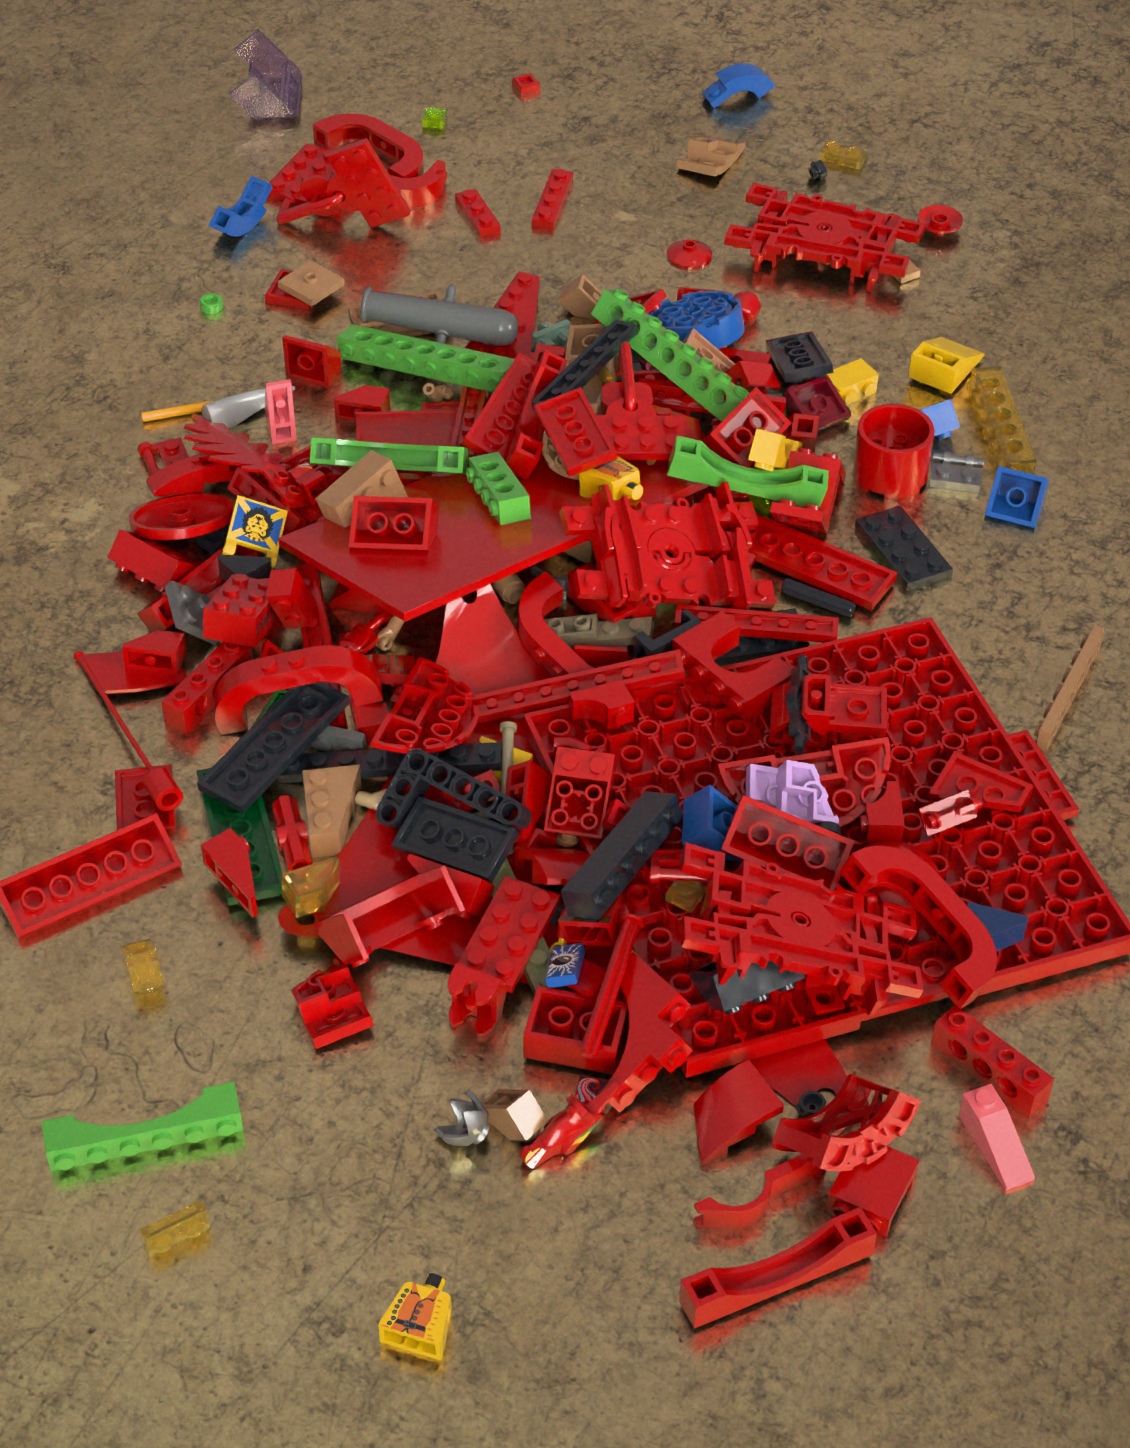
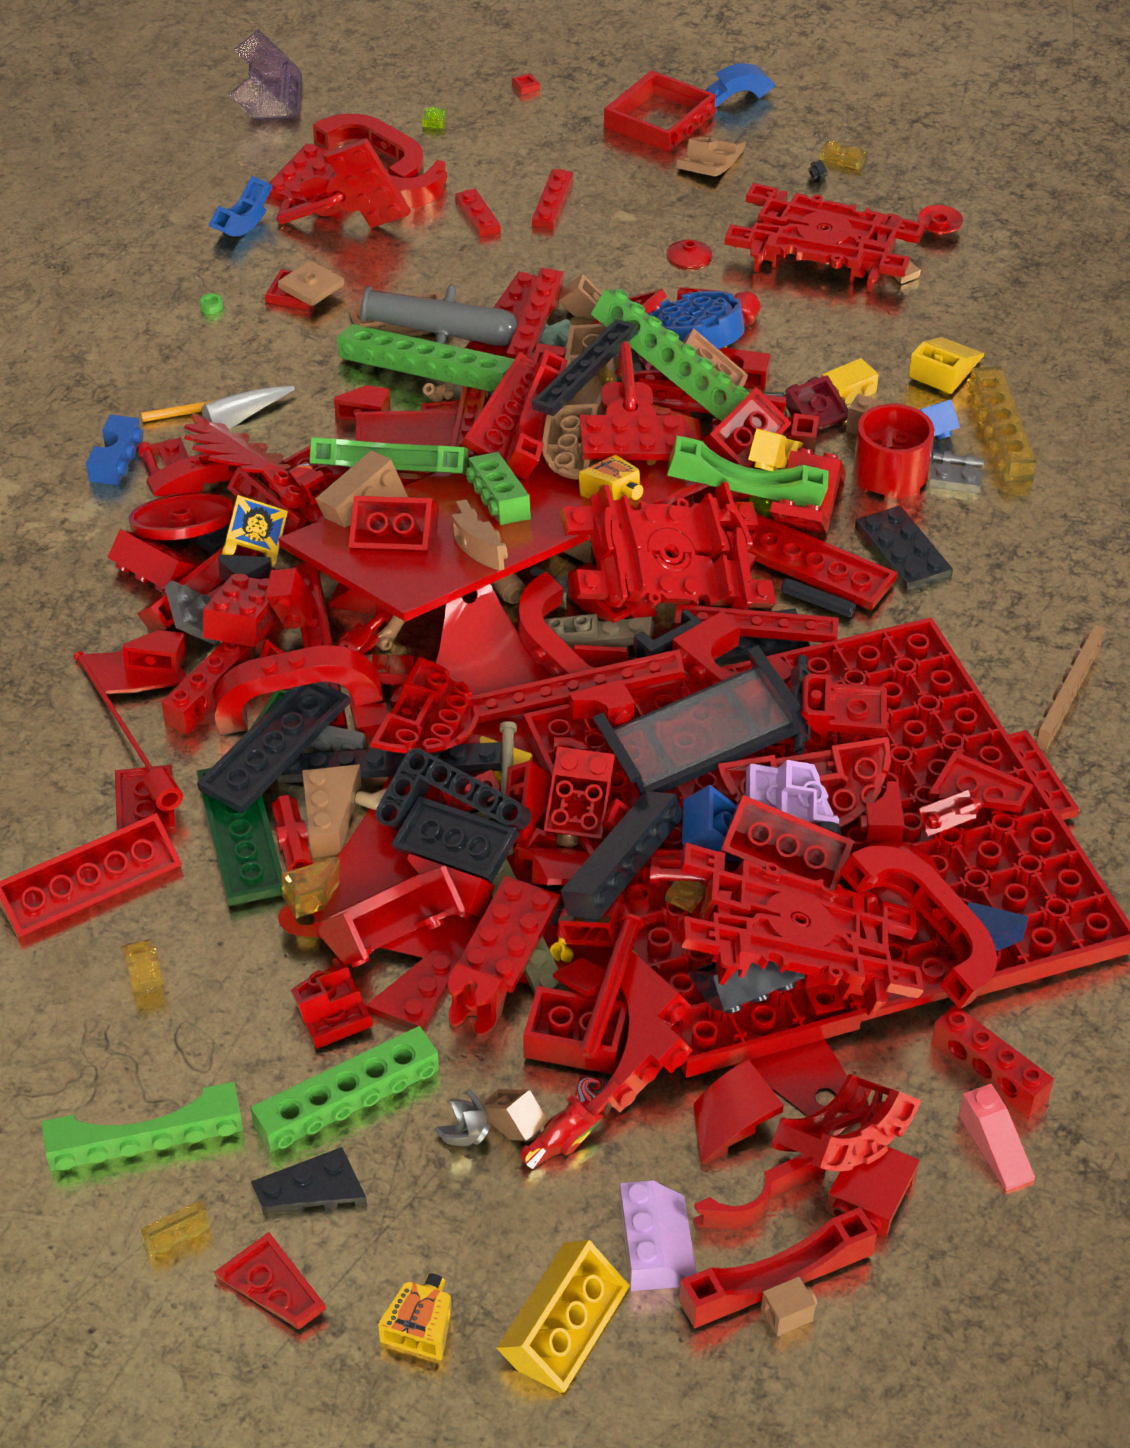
red slope [201,828,258,918] -> none
coral slope [265,379,297,445] -> none
red slope [282,335,342,387] -> none
red tile [533,387,618,477] -> none
blue tile [545,943,585,988] -> none
red hinge [724,361,781,394] -> none
black plate [766,331,834,383] -> none
black plate [796,1091,826,1117] -> none
blue slope [985,466,1050,528] -> none
none -> blue arch [86,414,143,485]
none -> red wing [214,1232,327,1329]
none -> bright green brick [250,1026,439,1153]
none -> black wing [251,1147,367,1214]
none -> red wing [366,949,459,1030]
none -> medium nougat slope [452,500,508,571]
none -> yellow slope [496,1240,630,1393]
none -> red arch [506,268,564,359]
none -> clear piece [593,645,801,796]
none -> red window [604,70,716,152]
none -> lavender slope [619,1180,696,1291]
none -> medium nougat brick [761,1277,817,1336]
none -> medium nougat brick [846,394,881,434]

